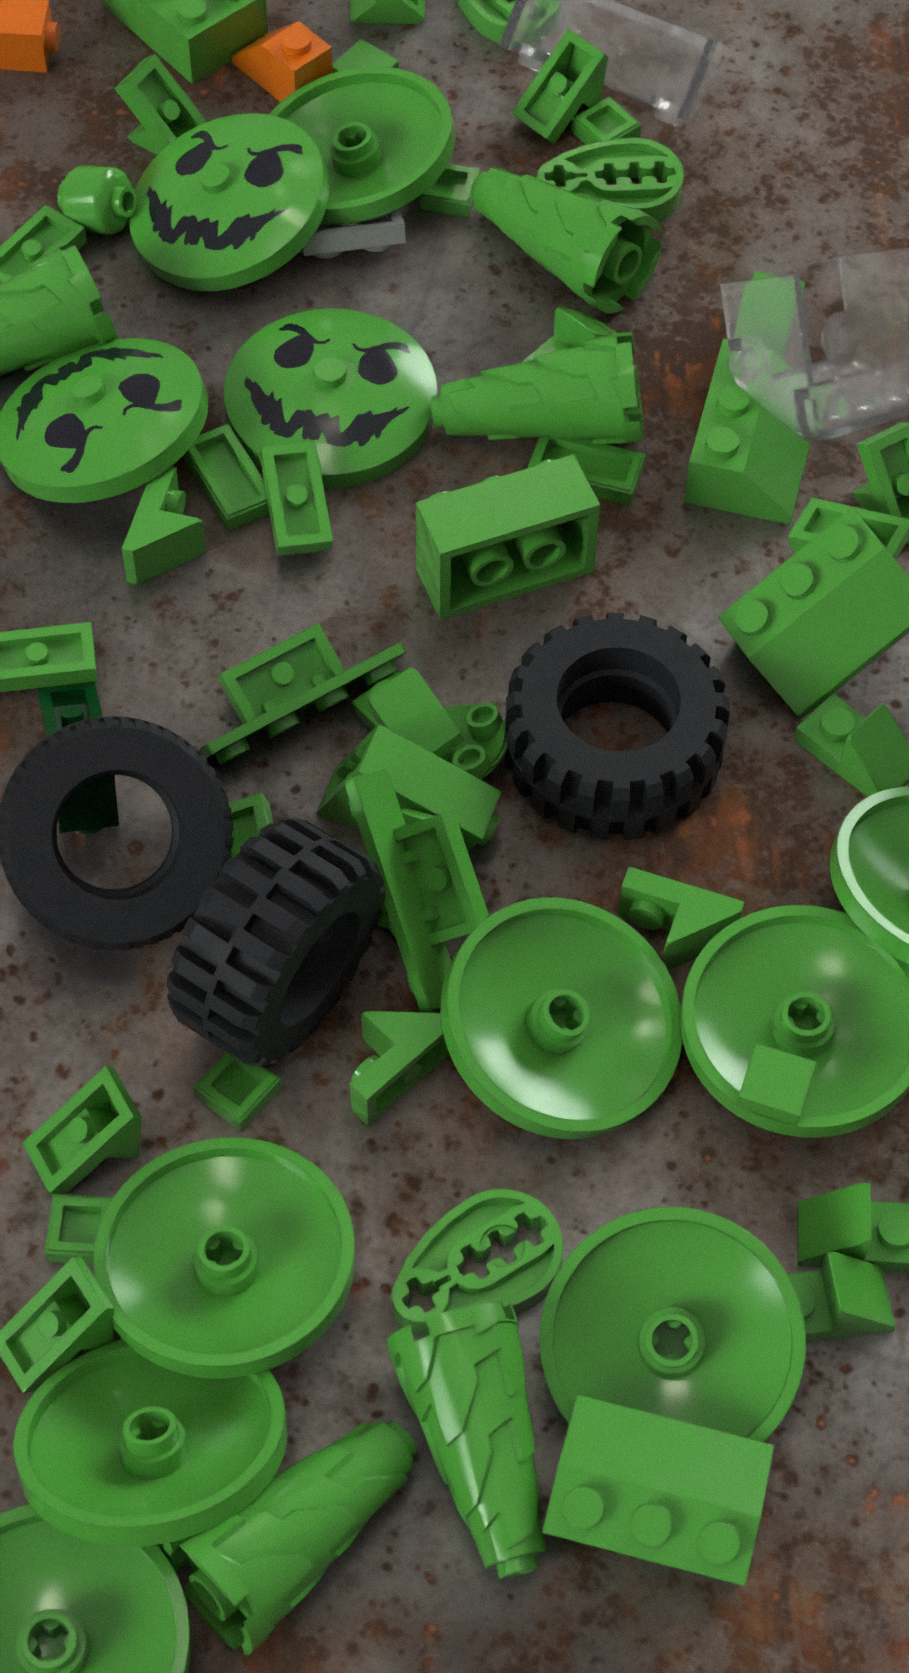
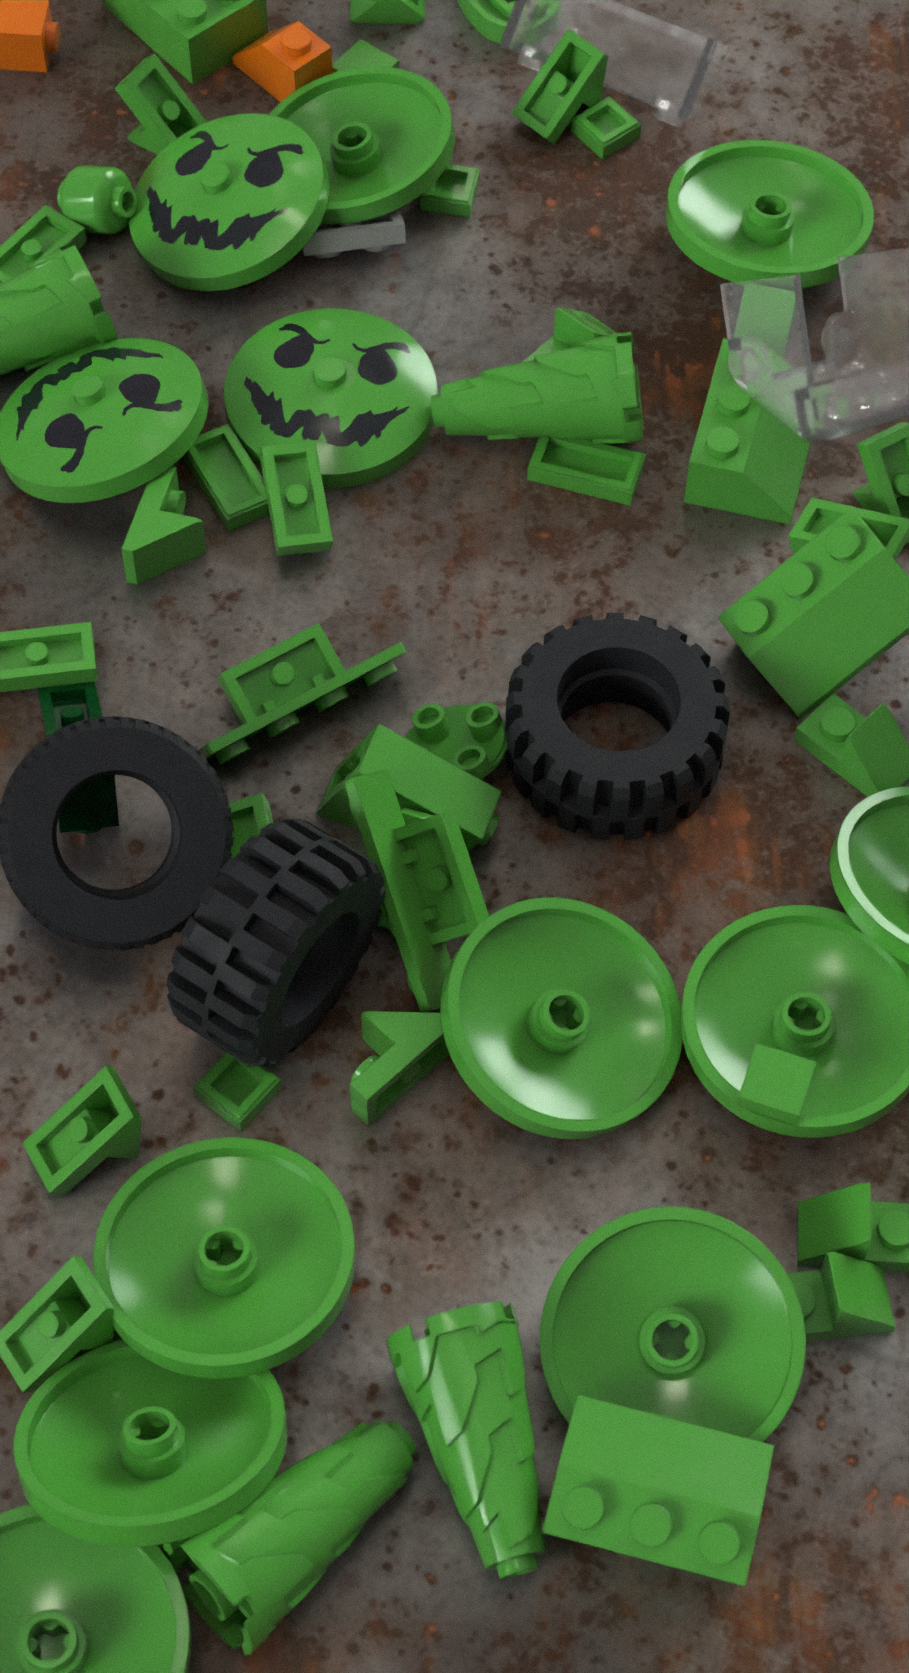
bright green tile [45,1194,113,1264] -> none
bright green slope [351,667,464,757] -> none
bright green piece [392,1189,563,1333] -> none
bright green brick [416,454,600,620] -> none
bright green cone [470,168,662,314] -> none
bright green piece [537,138,684,222] -> none
bright green slope [618,866,745,970] -> none
none -> bright green dish [665,140,874,289]

